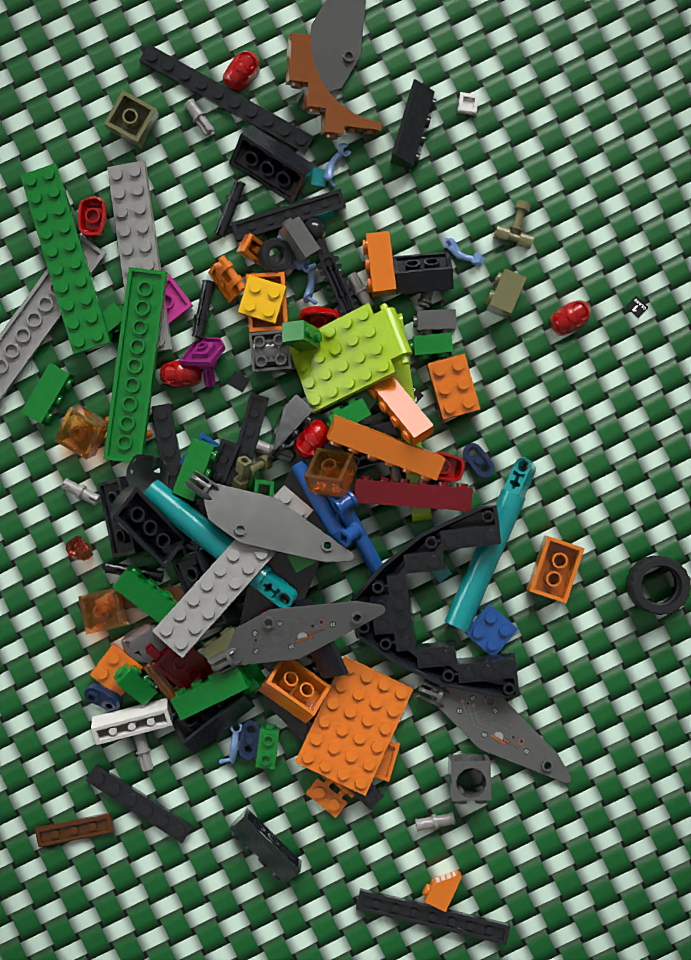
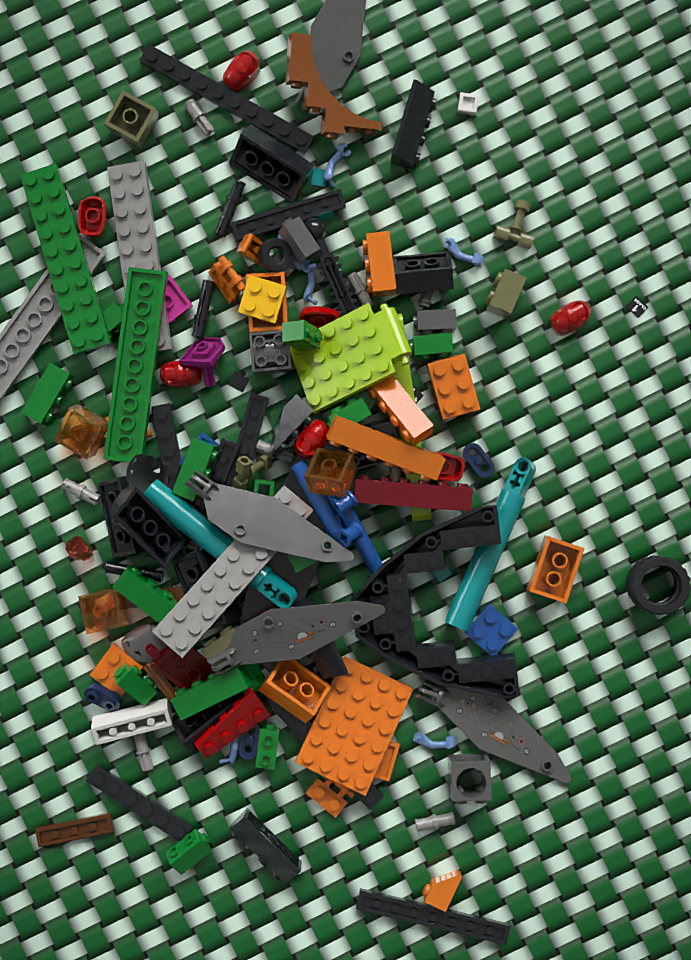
none -> green brick [166,829,211,875]
none -> red wing [195,687,270,759]
none -> medium blue piece [413,732,457,749]

